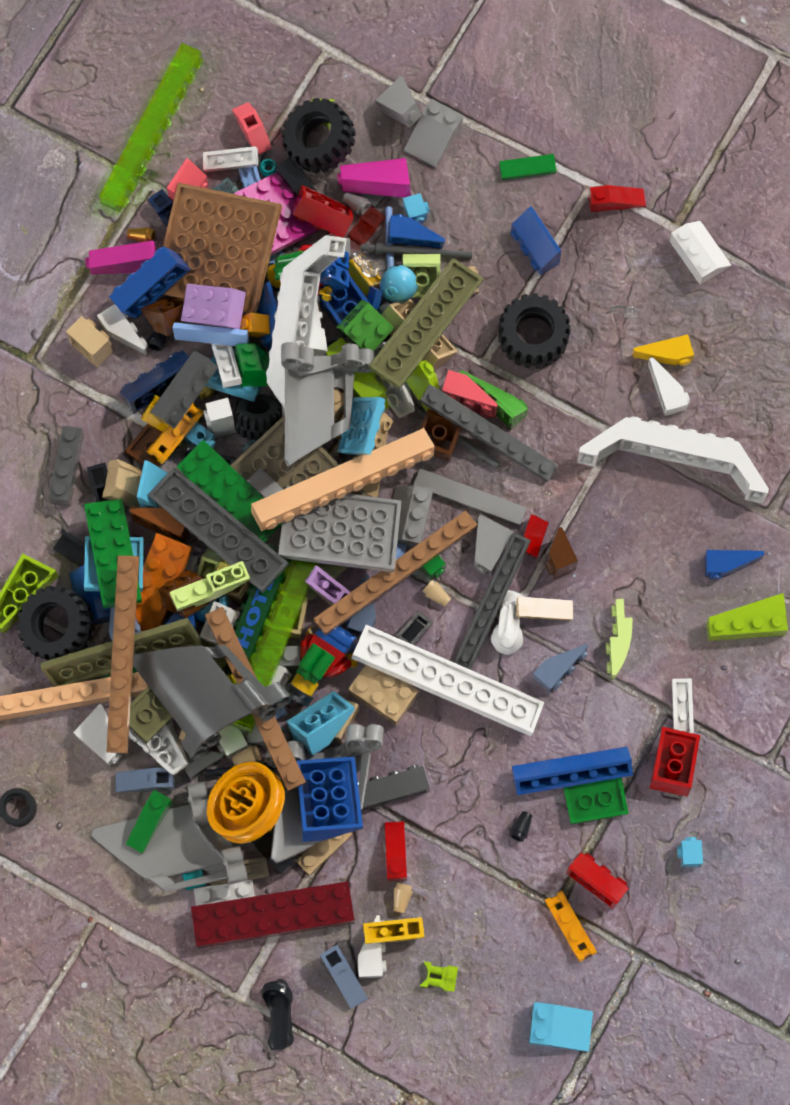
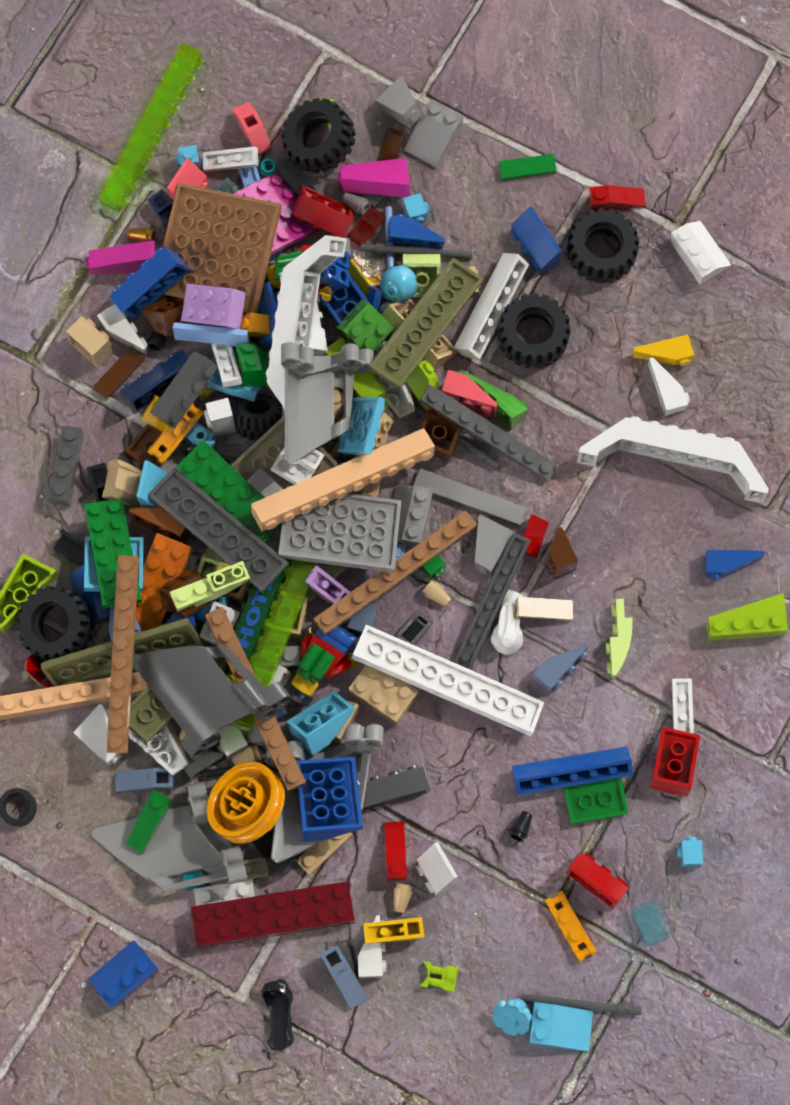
none -> shield [21,655,54,688]
none -> blue slope [88,940,159,1010]
none -> reddish brown tile [93,346,145,400]
none -> medium azure brick [176,145,201,170]
none -> white slope [271,446,324,485]
none -> reddish brown slope [378,128,405,161]
none -> white slope [415,842,458,896]
none -> white brick [454,253,529,359]
none -> medium azure plant [492,998,532,1036]
none -> dark grey bar [521,994,641,1016]
none -> black tyre [567,208,639,283]
none -> clear light blue brick [630,900,670,948]

